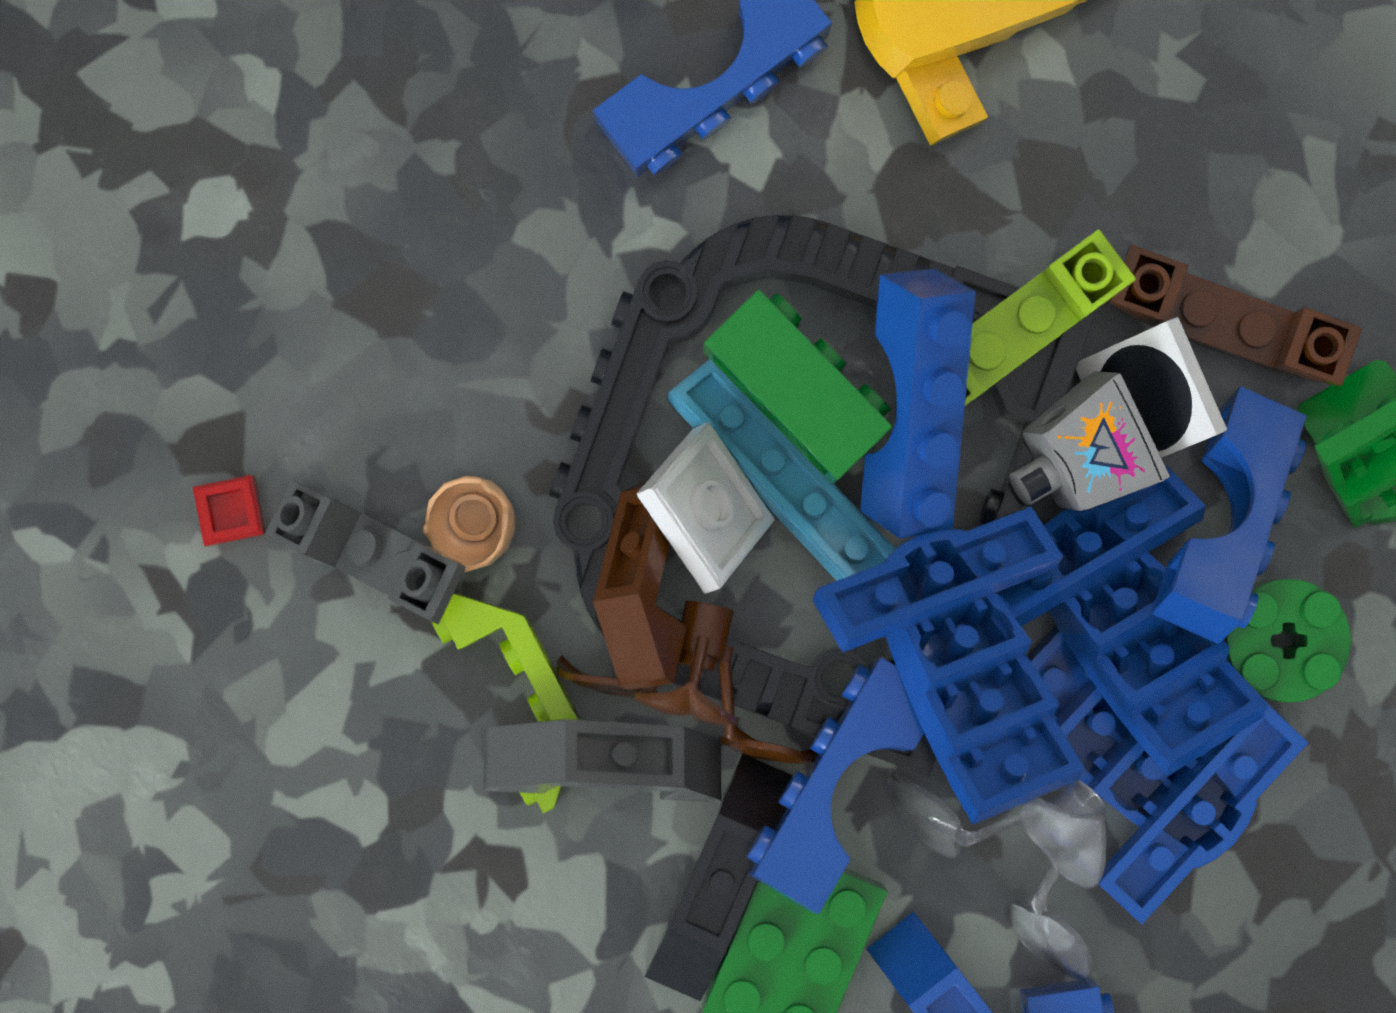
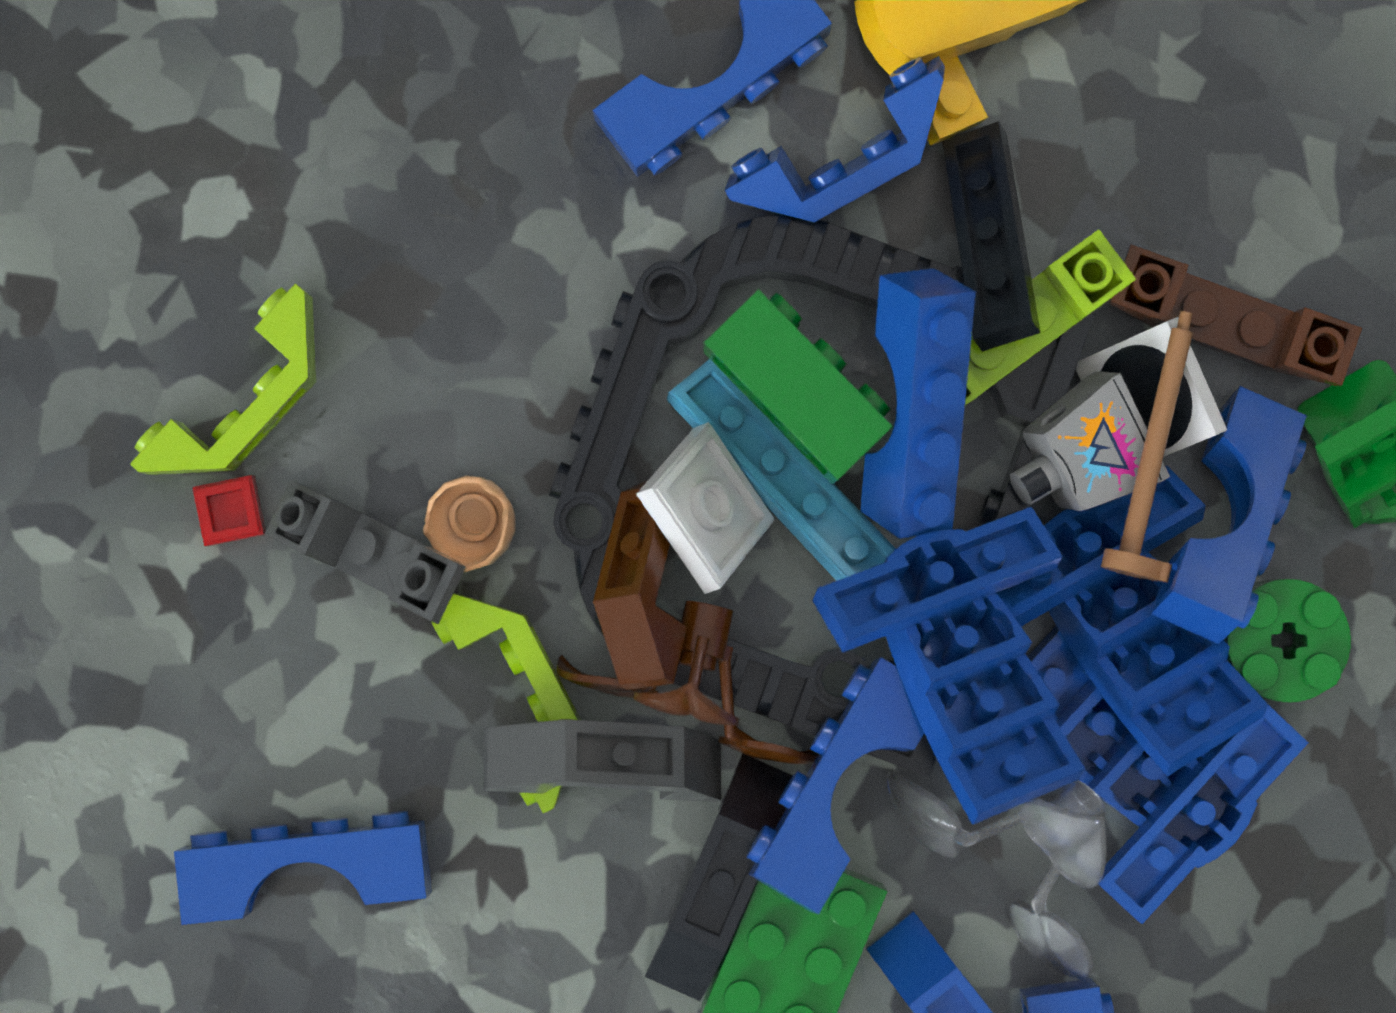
none -> lime slope [130,283,316,475]
none -> blue arch [174,811,432,925]
none -> blue slope [724,56,945,222]
none -> black plate [942,121,1041,352]
none -> medium nougat piece [1101,311,1193,583]

